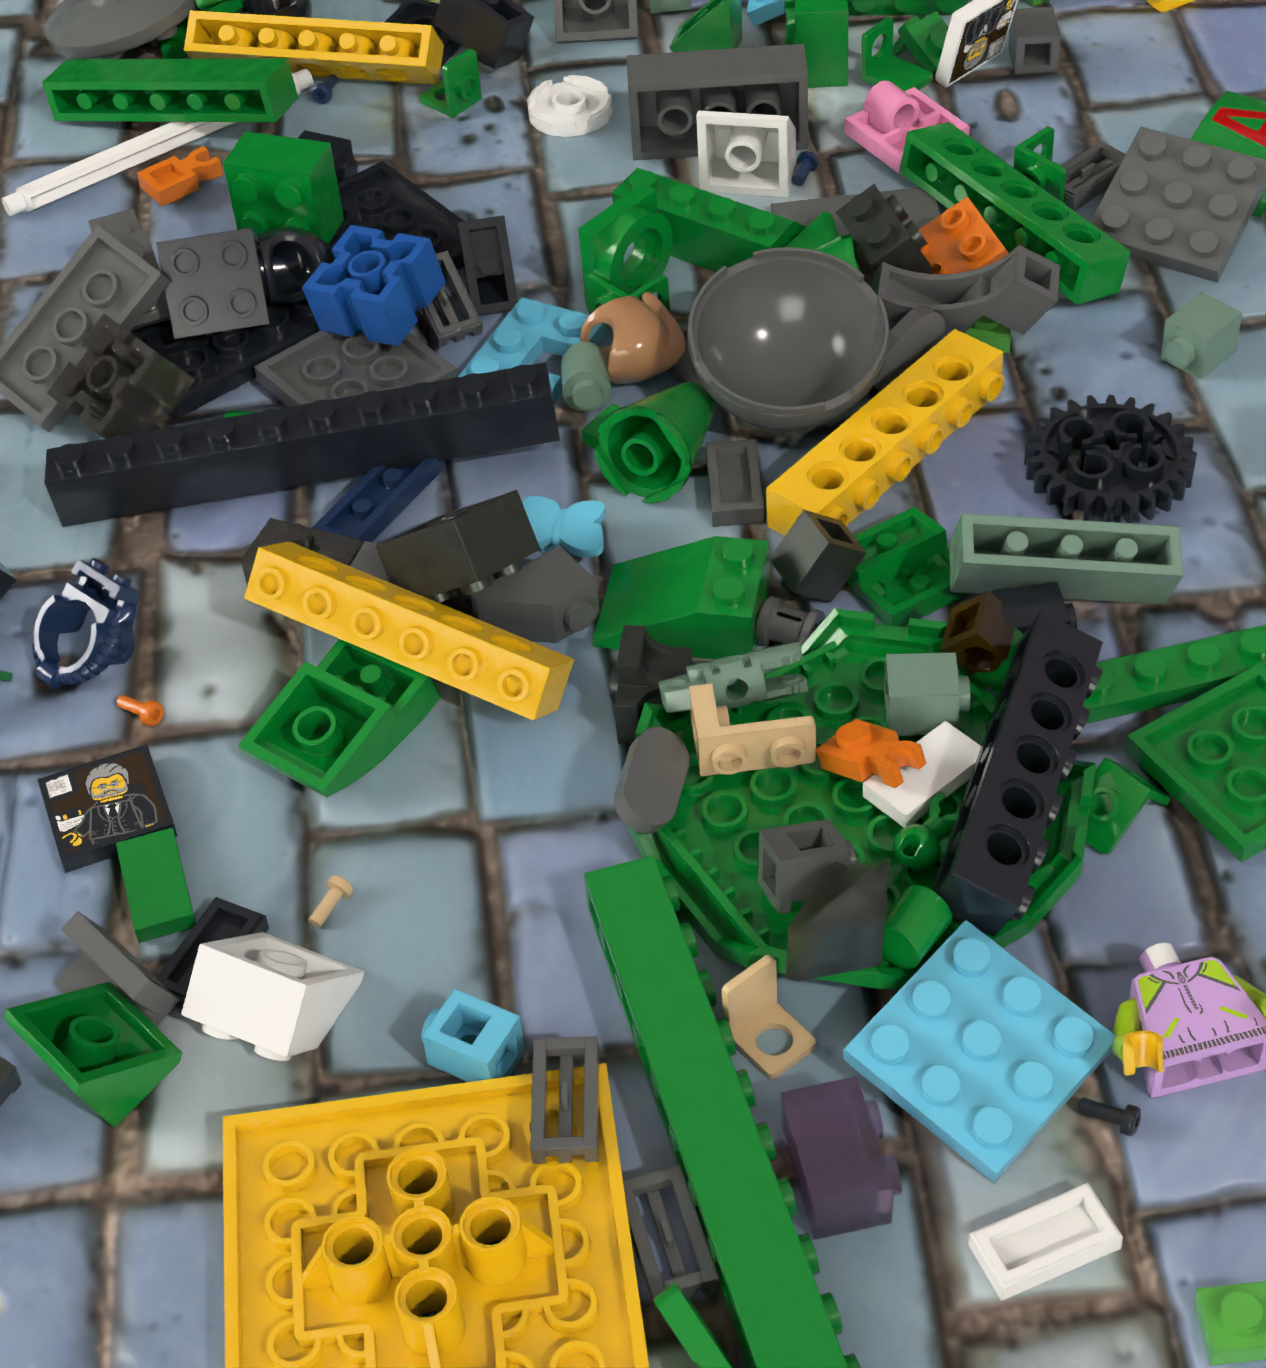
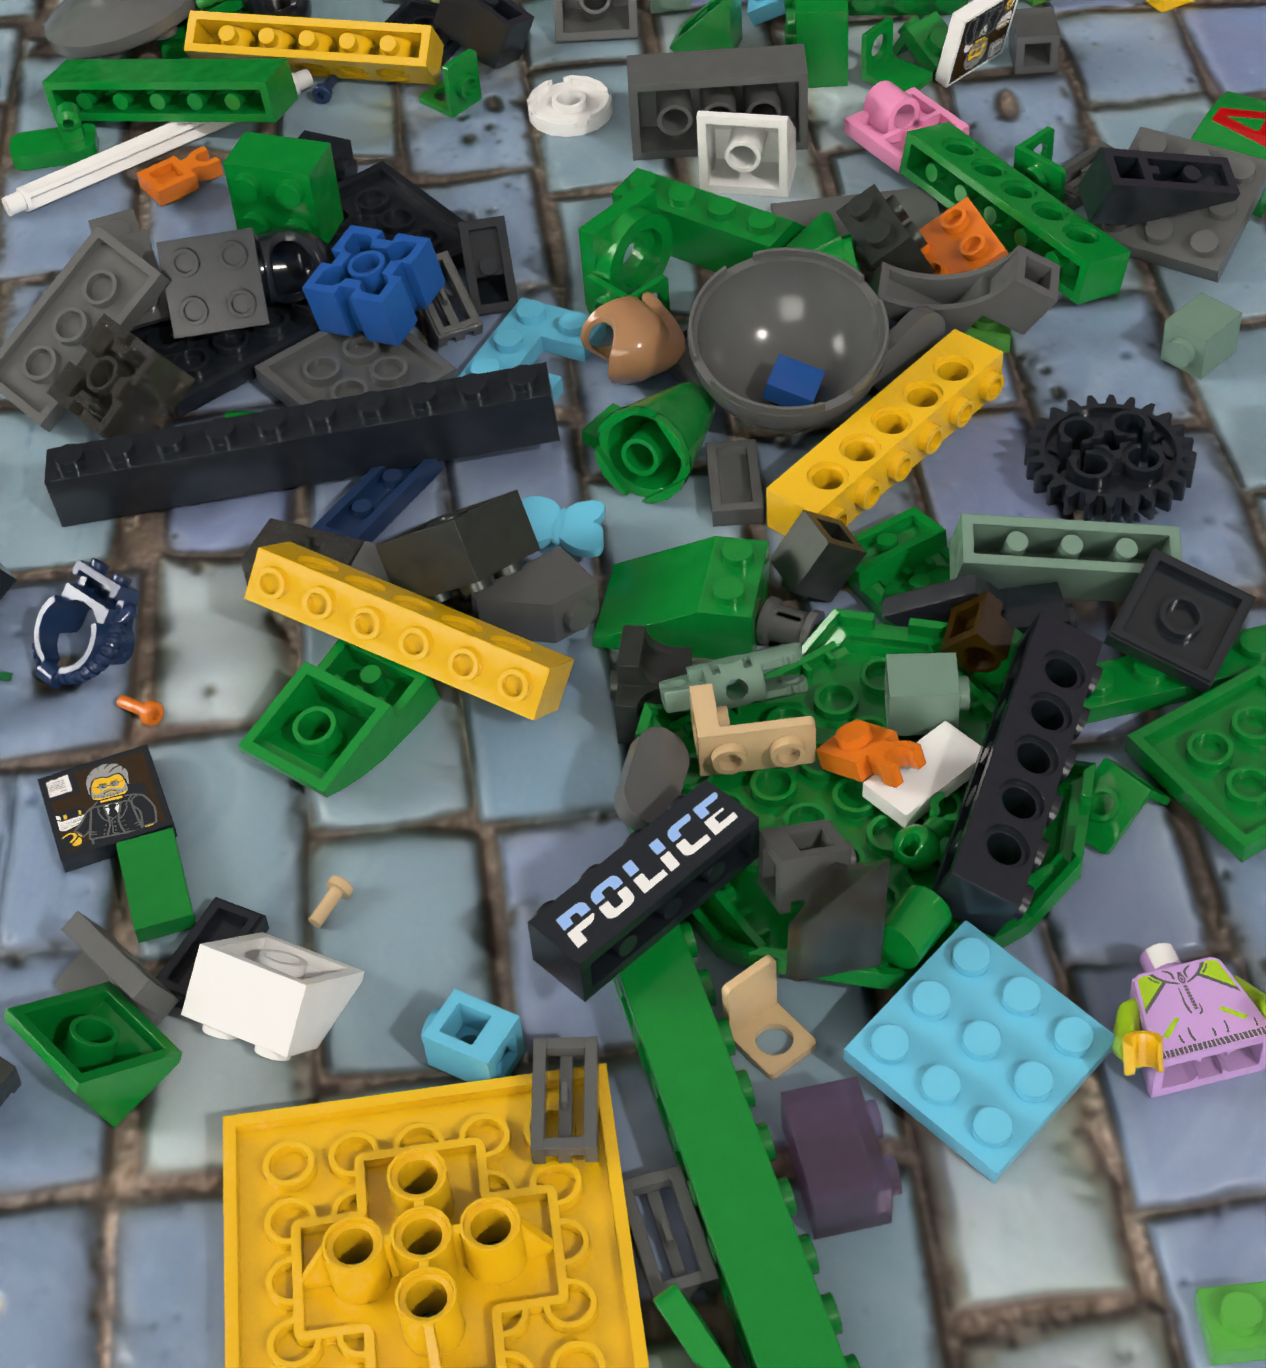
sand green brick [561,341,612,412] -> none
dark blue piece [792,151,819,186] -> none
white tile [968,1183,1123,1301] -> none
black piece [1079,1097,1141,1136] -> none
none -> green piece [9,102,99,171]
none -> black brick [527,779,759,1002]
none -> blue tile [762,353,825,407]
none -> black tile [882,573,1007,627]
none -> black slope [1078,148,1240,225]
none -> black tile [1103,548,1256,693]

